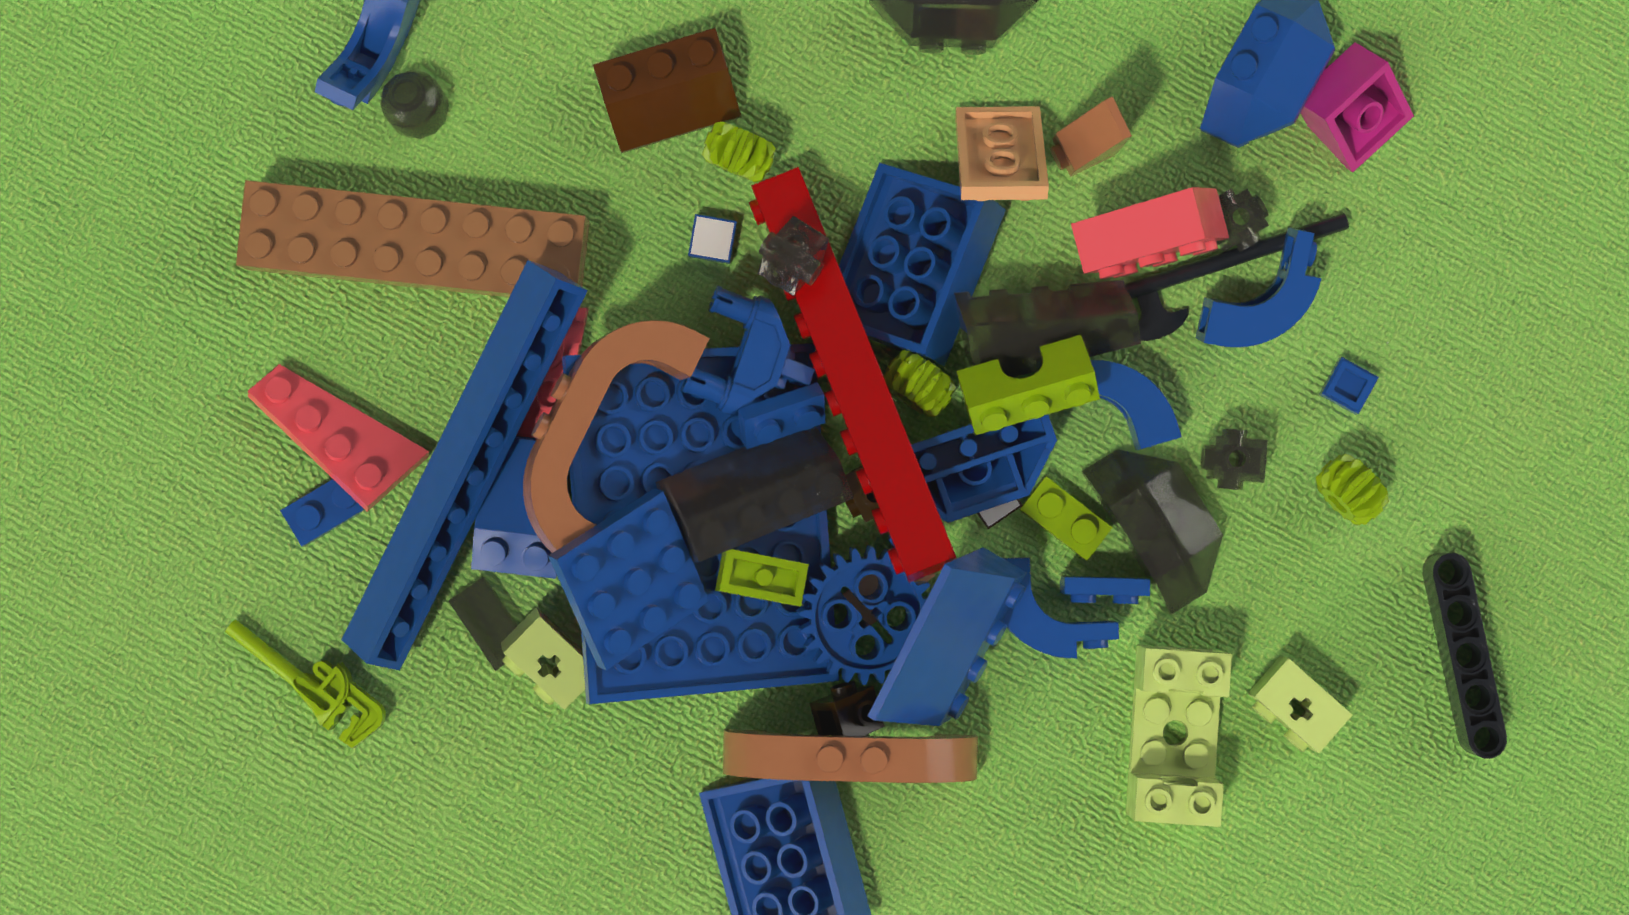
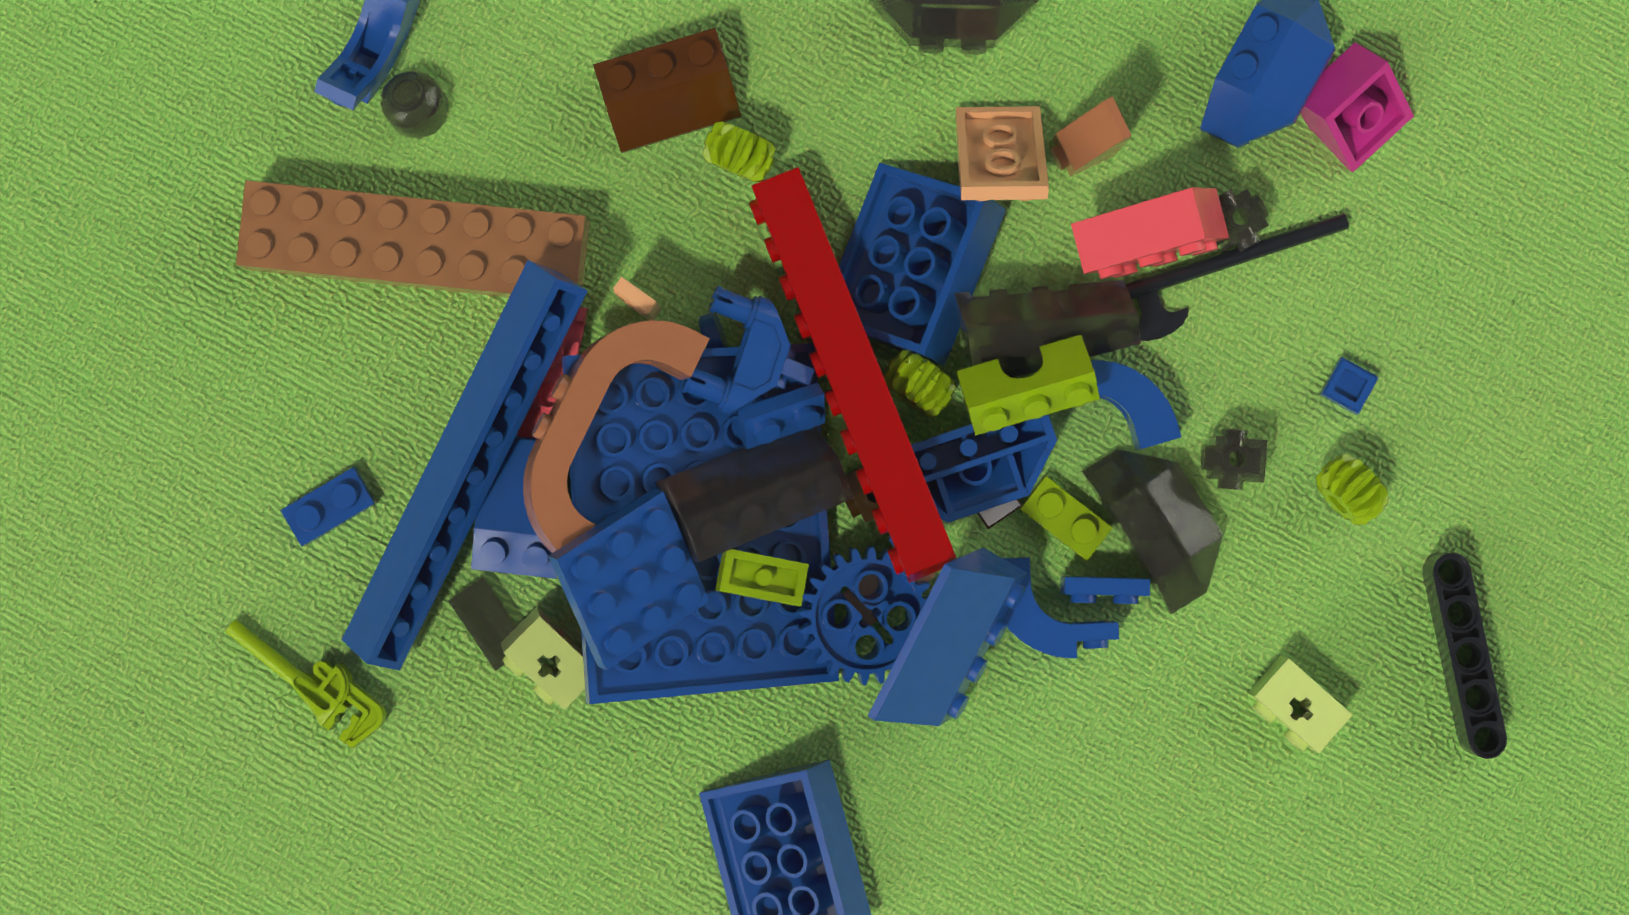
coral wing [248,364,429,512] -> none
white tile [688,214,737,264] -> none
nougat arch [723,729,978,783] -> none
clear smoke brick [758,216,829,296] -> none
dark brown brick [809,681,885,736] -> none
yellowish green plate [1126,645,1232,827] -> none
blue arch [1195,227,1321,347] -> none
none -> light nougat tile [613,276,662,321]
none -> blue tile [698,312,728,348]

